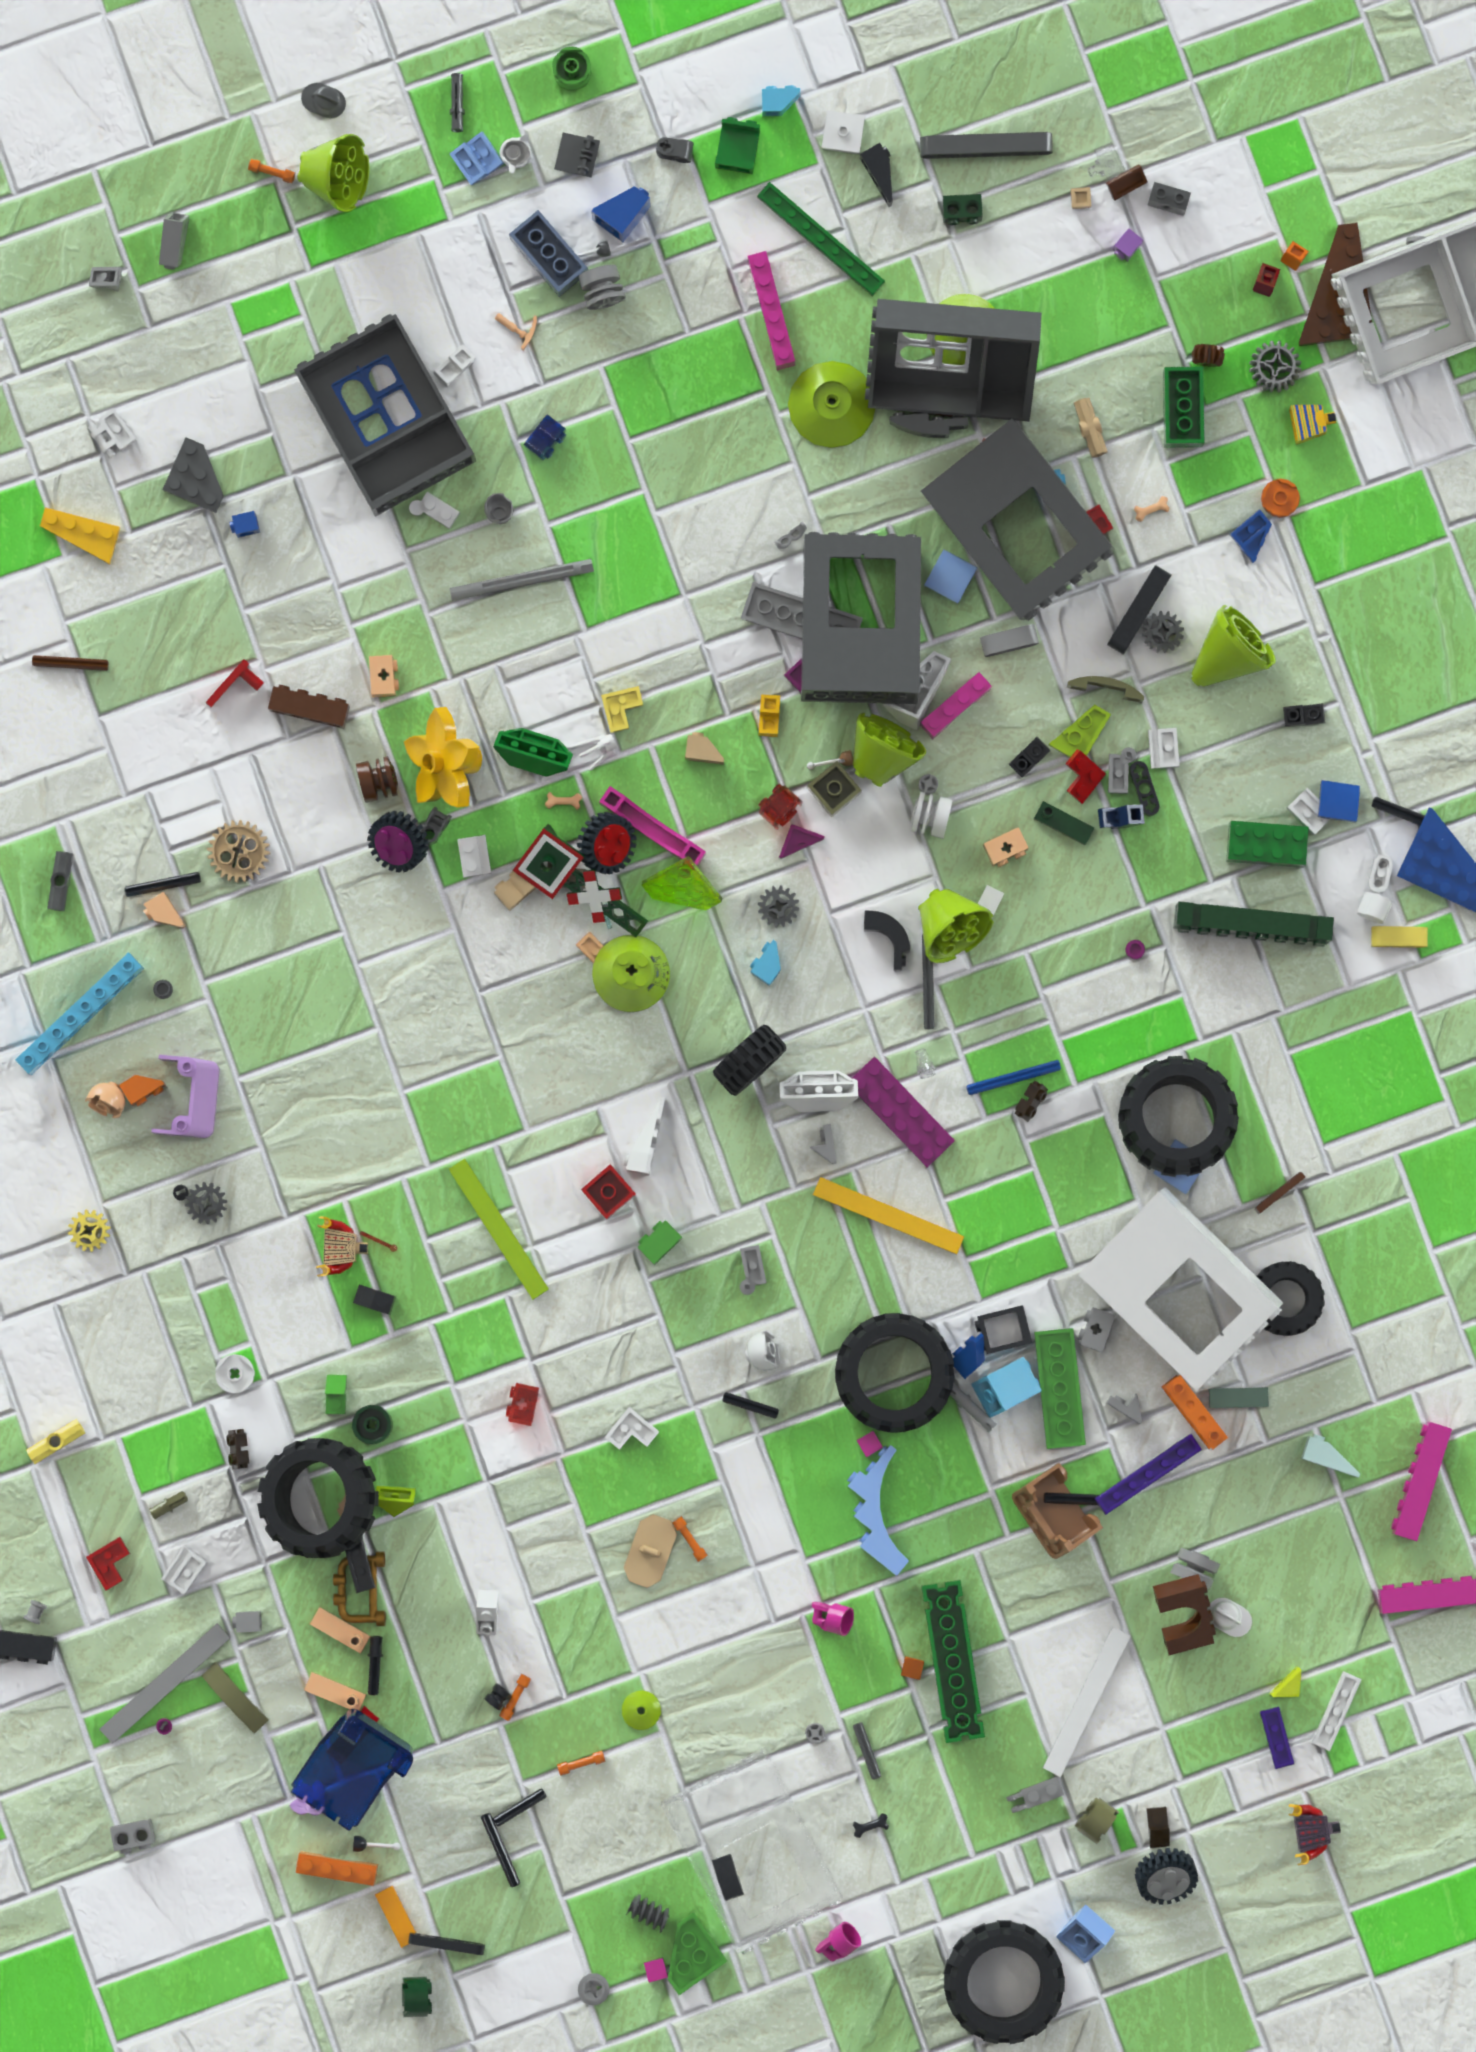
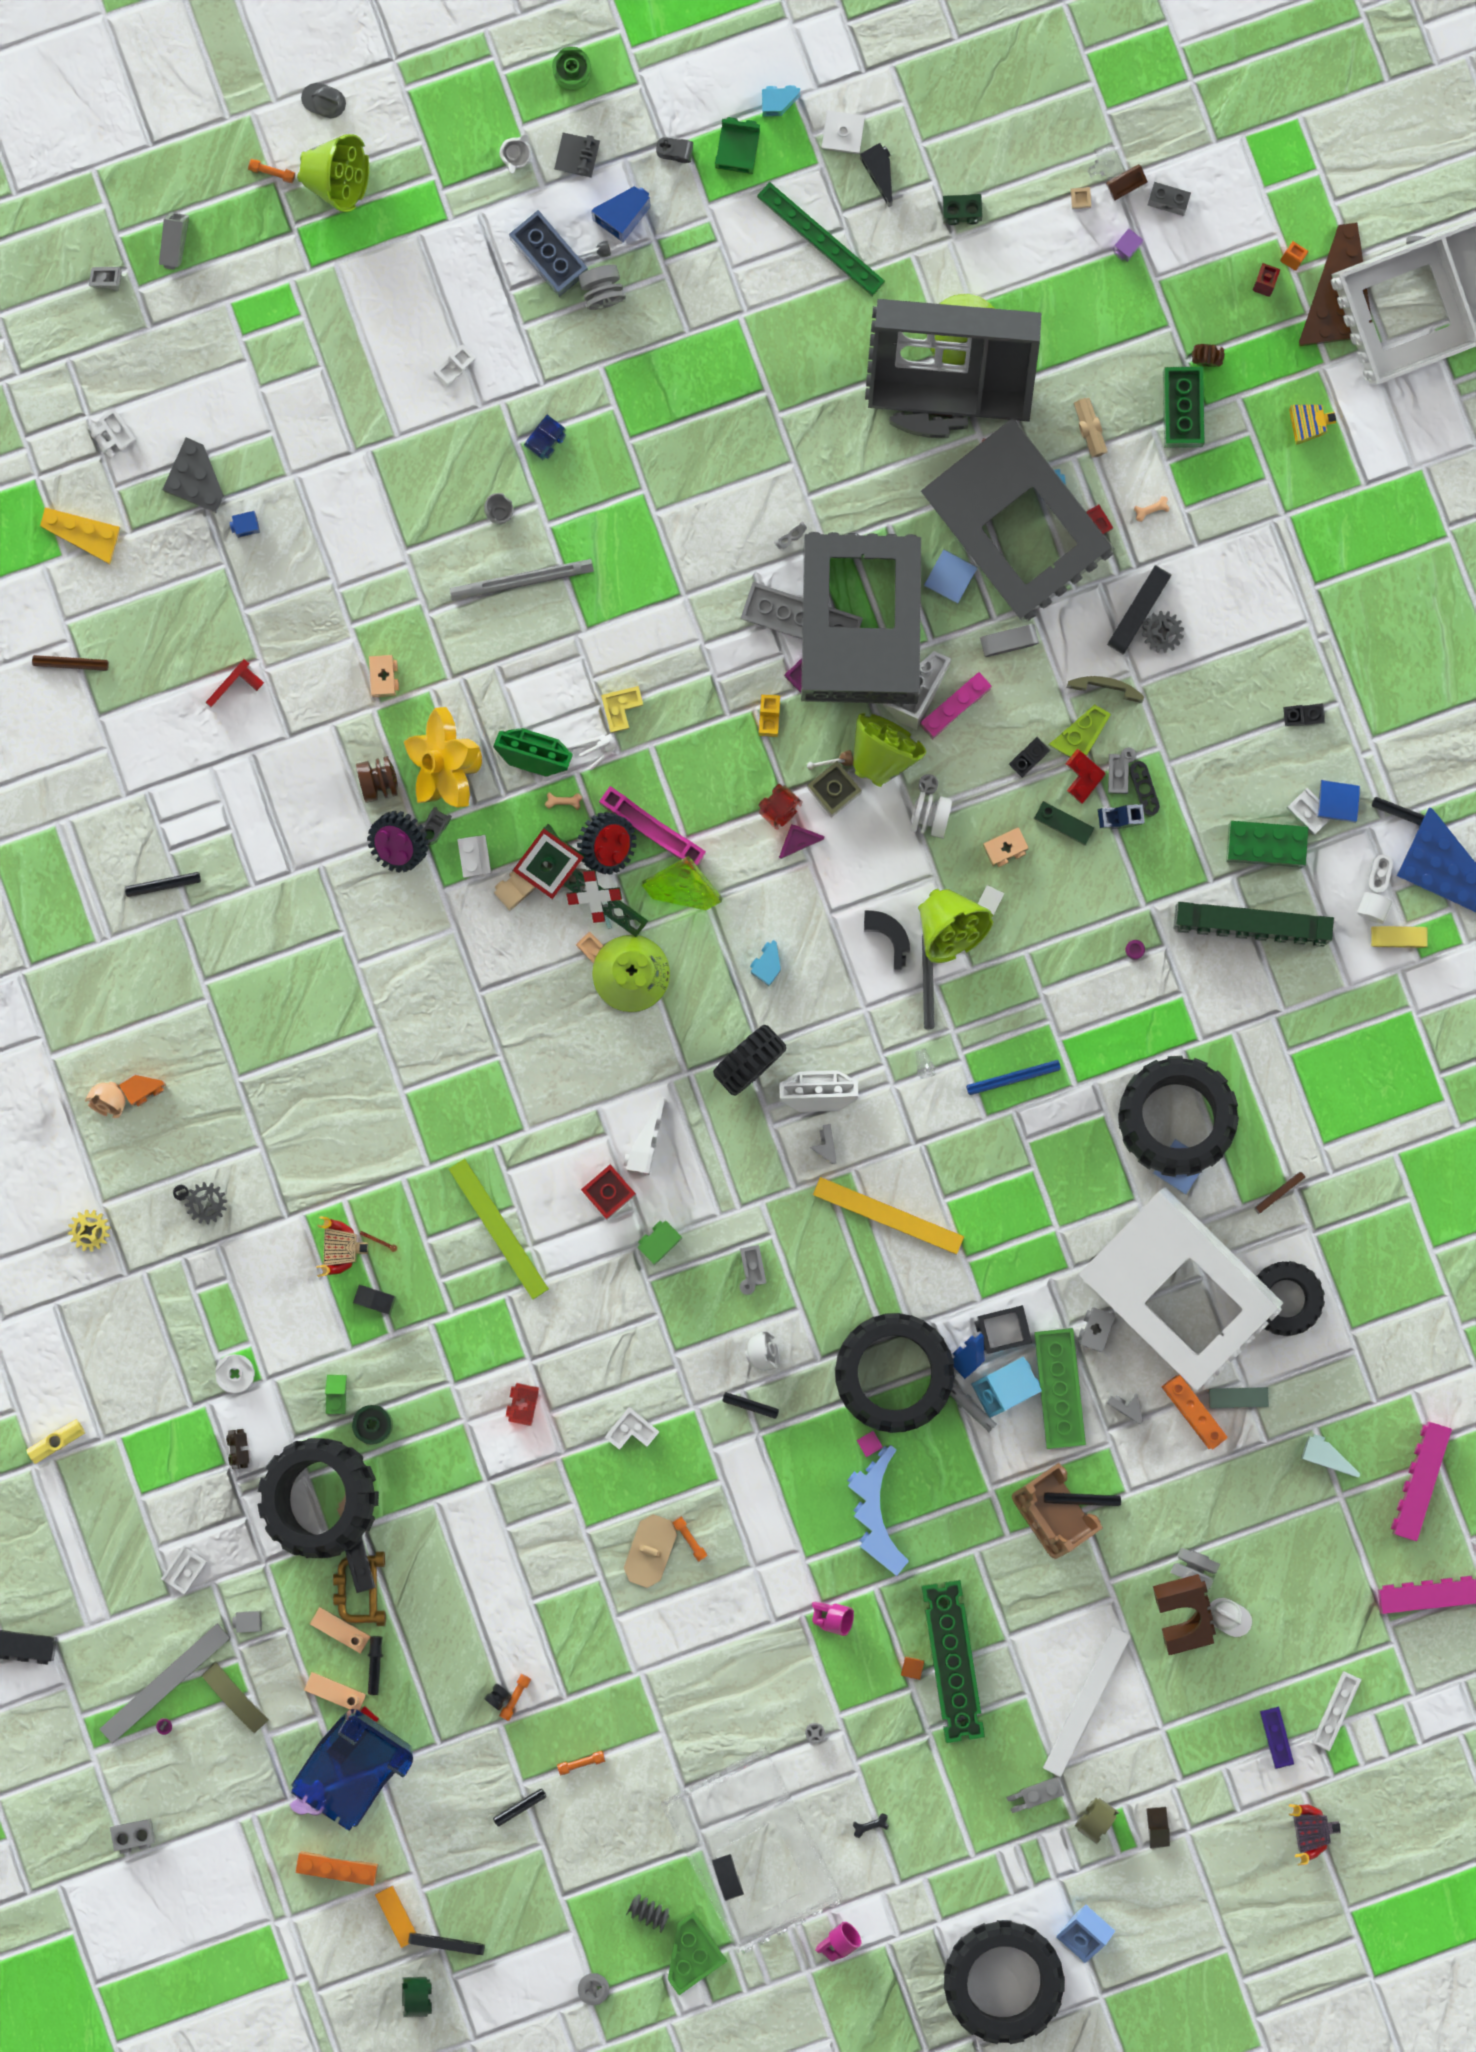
medium azure brick [15,952,145,1075] -> none
light grey bush [23,1599,47,1624] -> none
dark grey piece [47,851,73,911] -> none
red plate [86,1537,131,1591] -> none
light nougat slope [143,892,186,928] -> none
olive axle [149,1491,188,1519] -> none
lavender windscreen [151,1055,220,1138] -> none
dark grey plate [153,980,173,999] -> none
tan gear [207,820,271,883] -> none
reddish brown brick [268,684,350,729] -> none
dark grey panel [294,314,476,517] -> none
hinge [353,1836,401,1852] -> none
lime slope [376,1486,416,1517] -> none
white hinge [409,492,460,529] -> none
dark grey pin [450,73,465,132] -> none
light blue slope [450,131,505,185] -> none
white slope [476,1590,498,1635] -> none
black axle [481,1813,520,1888] -> none
light nougat piece [495,313,537,351] -> none
lime dish [622,1690,661,1730] -> none
dark pink tile [644,1958,668,1982] -> none
tan slope [685,732,724,765] -> none
dark pink arch [748,251,795,371] -> none
dark grey gear [758,885,799,928] -> none
lime dish [788,361,875,448] -> none
magenta plate [851,1056,955,1167] -> none
dark grey axle [853,1722,881,1780] -> none
dark grey beam [920,132,1053,159] -> none
dark brown hinge [1014,1081,1048,1122] -> none
dark purple tile [1094,1434,1202,1515] -> none
wheel [1135,1848,1198,1905] -> none
white plate [1148,728,1180,769] -> none
lime cone [1191,605,1276,687] -> none
blue wing [1229,509,1272,563] -> none
light grey gear [1249,340,1301,393] -> none
orange tile [1261,478,1300,518] -> none
neon yellow slope [1269,1666,1302,1697] -> none

